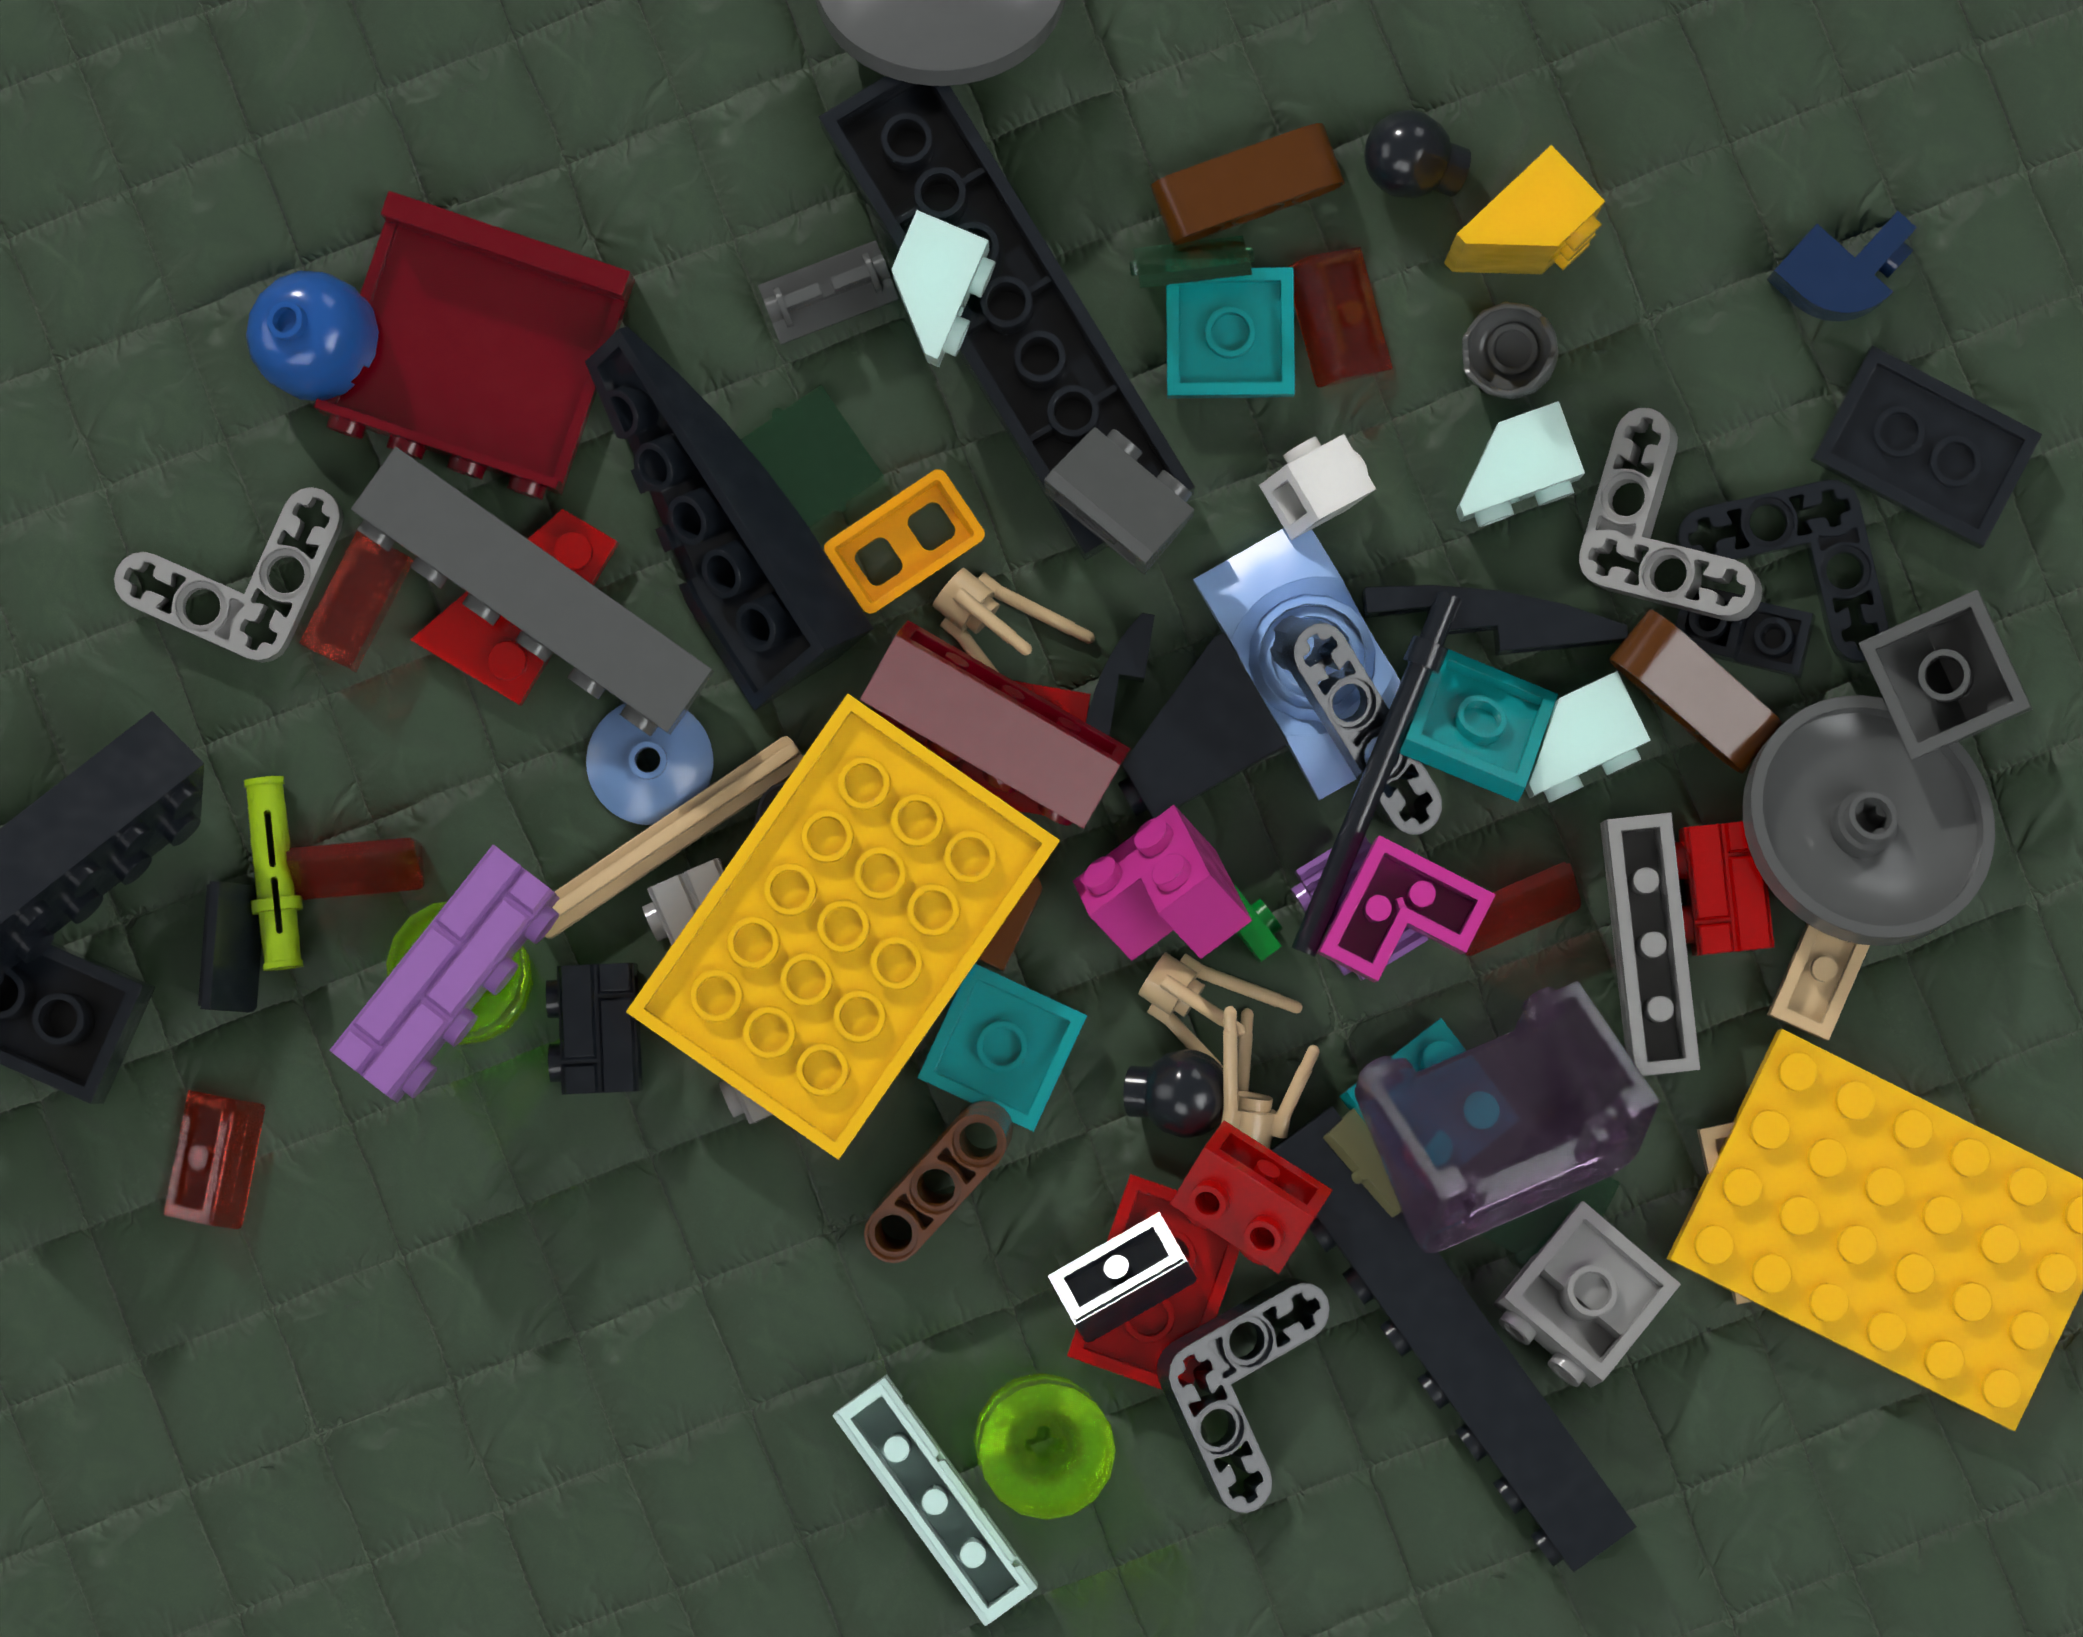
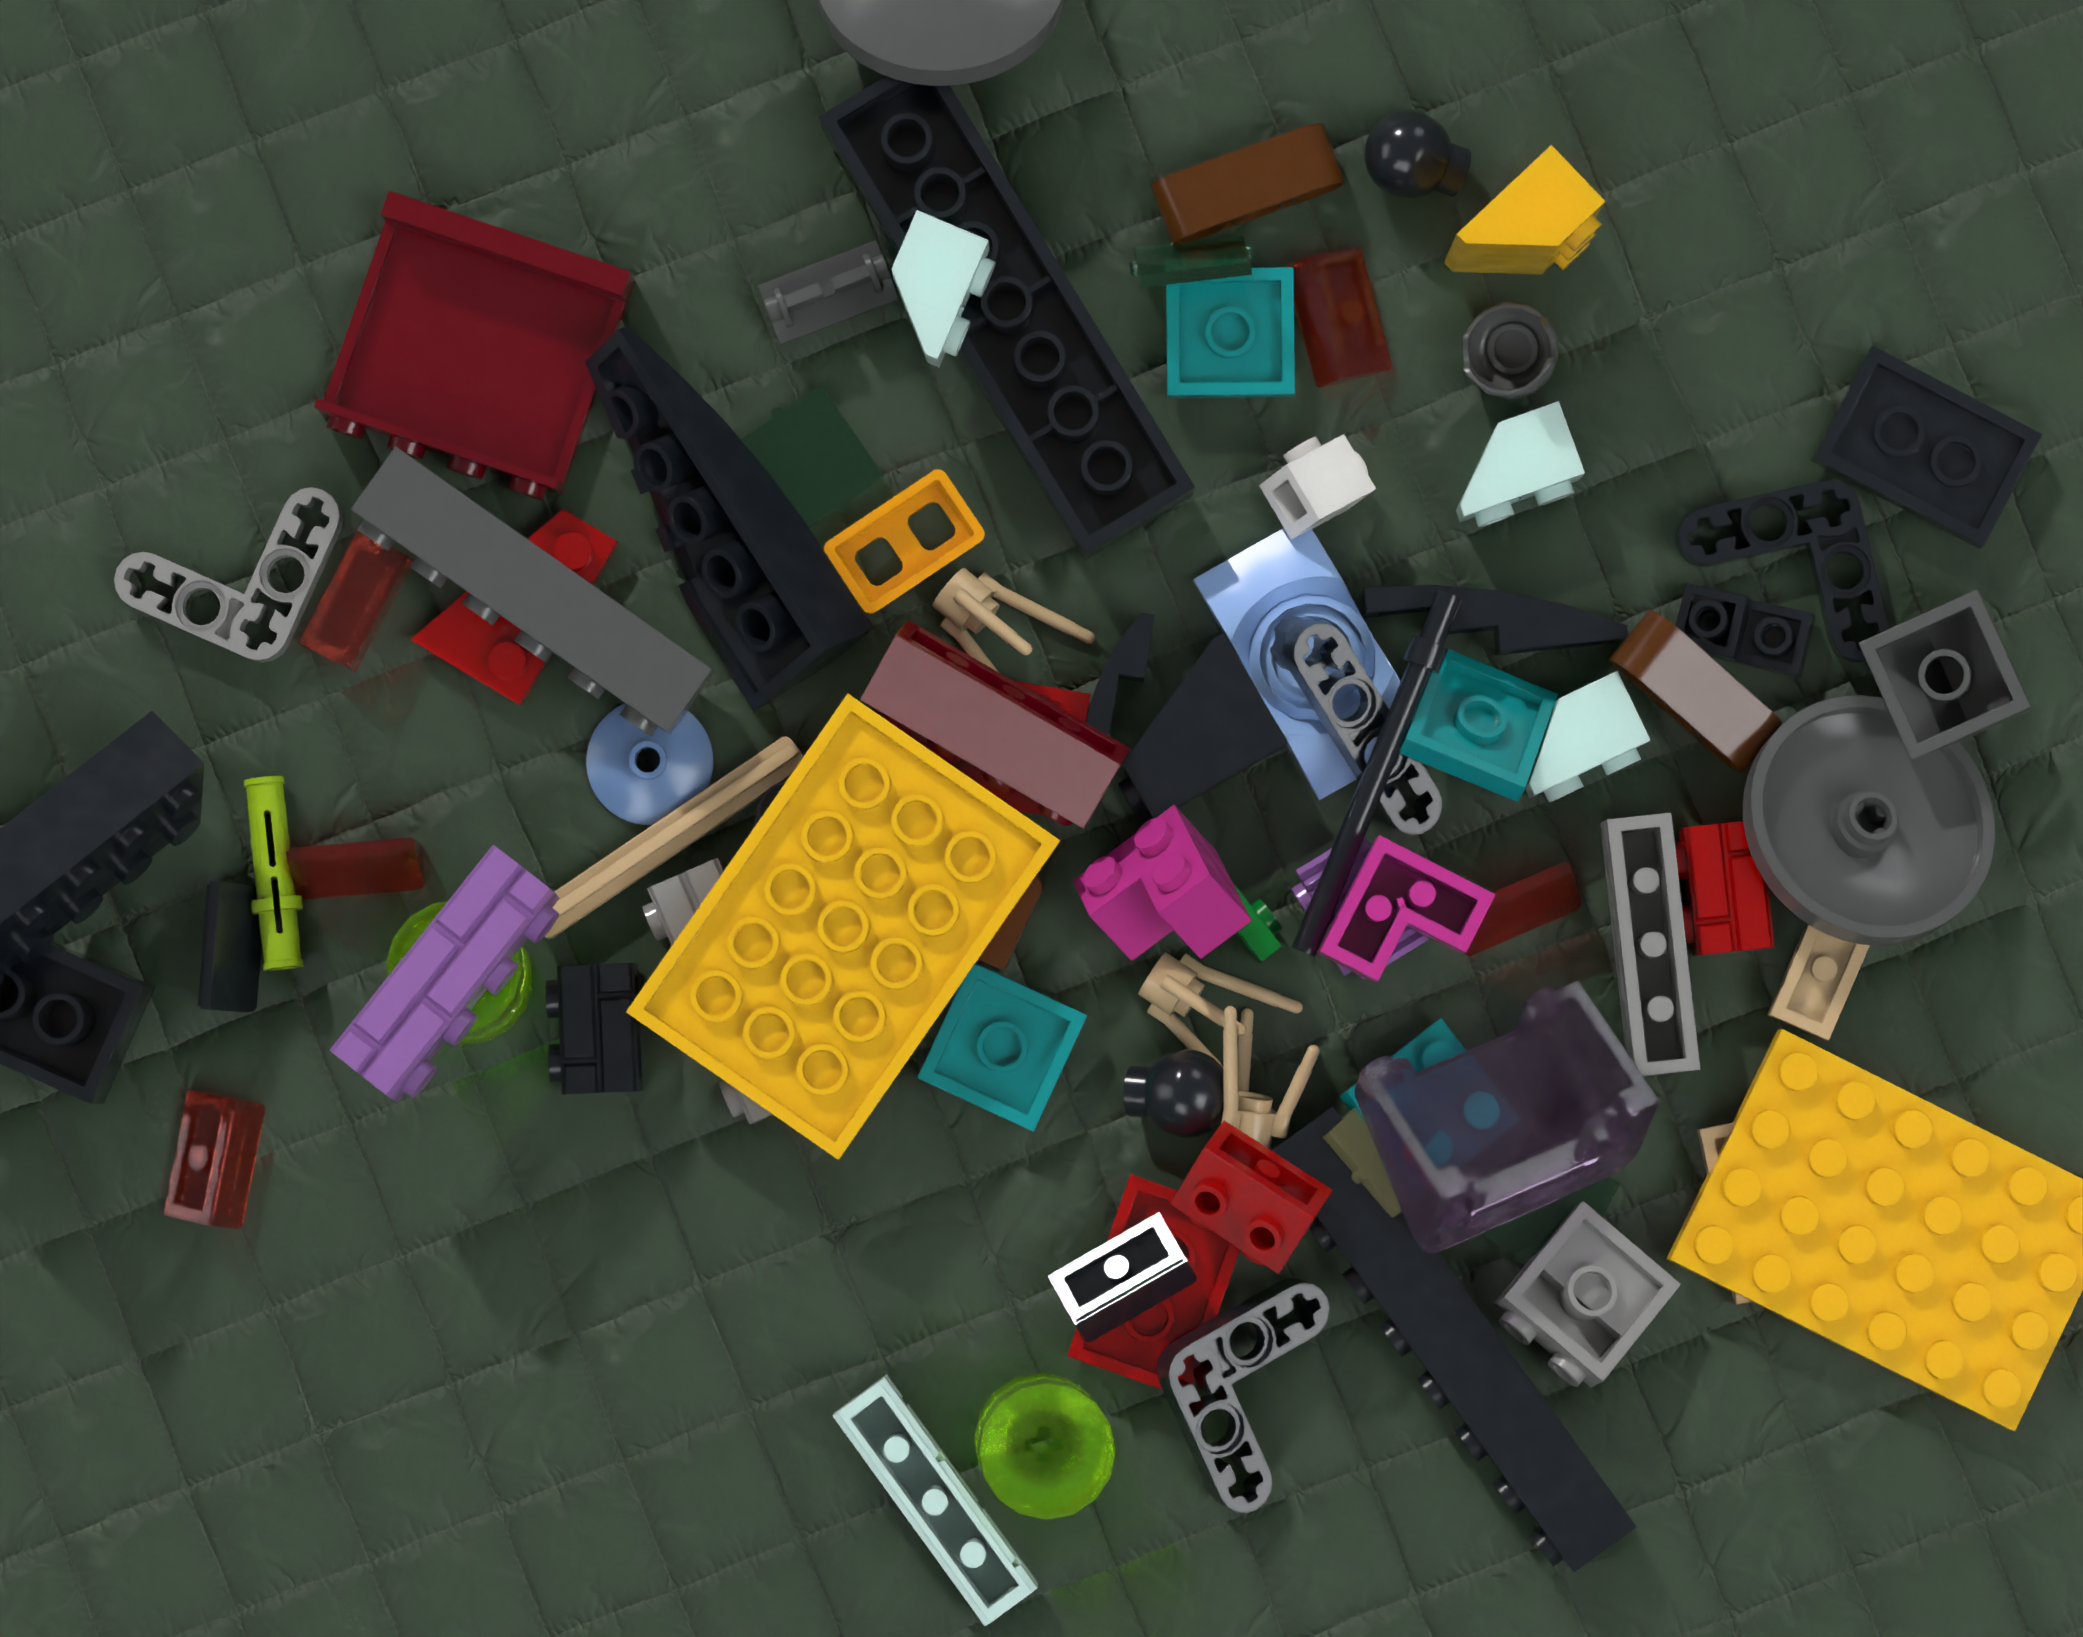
blue cylinder [246,271,379,401] -> none
reddish brown beam [864,1100,1014,1263] -> none
dark grey slope [1044,427,1195,575] -> none
light grey beam [1579,408,1762,621] -> none
dark blue brick [1767,211,1917,321] -> none

